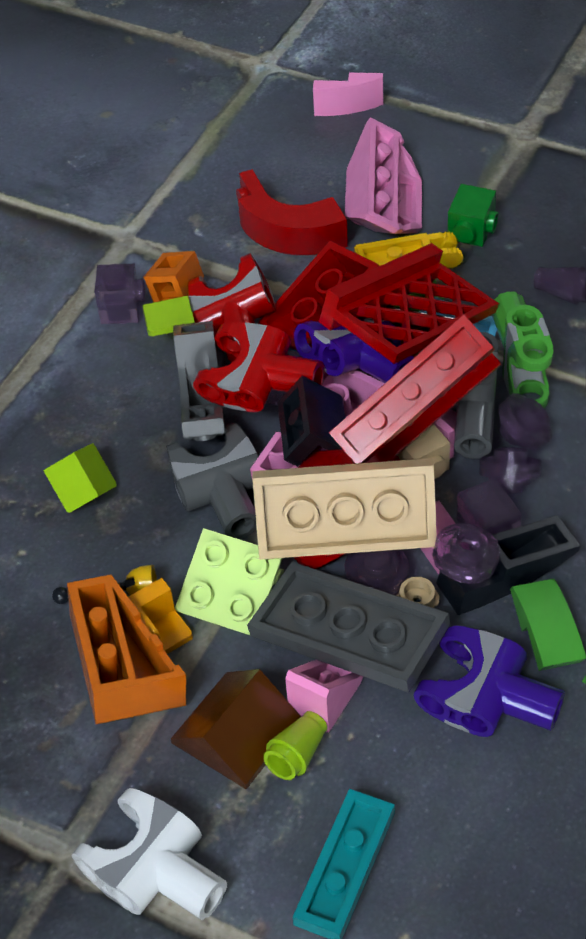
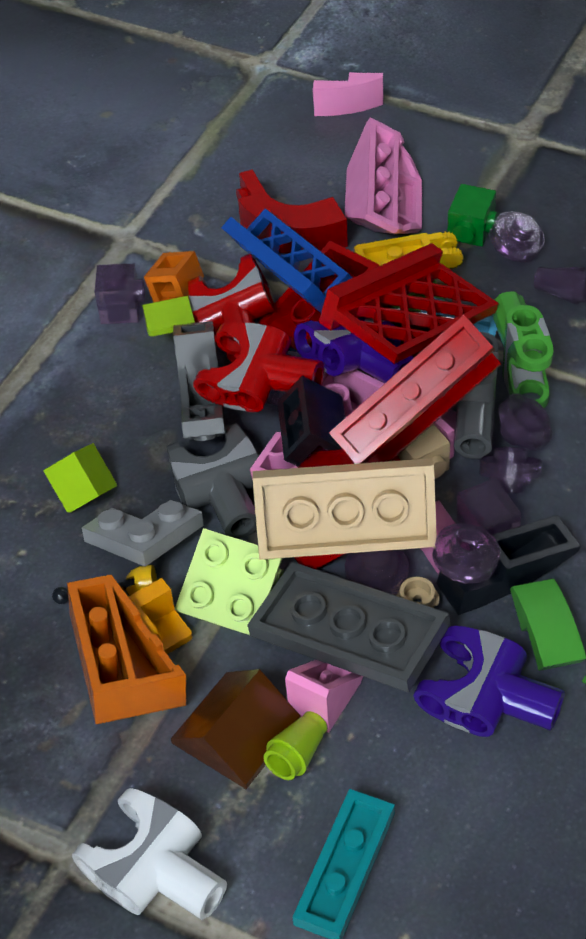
none -> light grey plate [82,500,204,567]
none -> blue fence [221,209,352,313]
none -> clear purple plate [489,211,545,262]

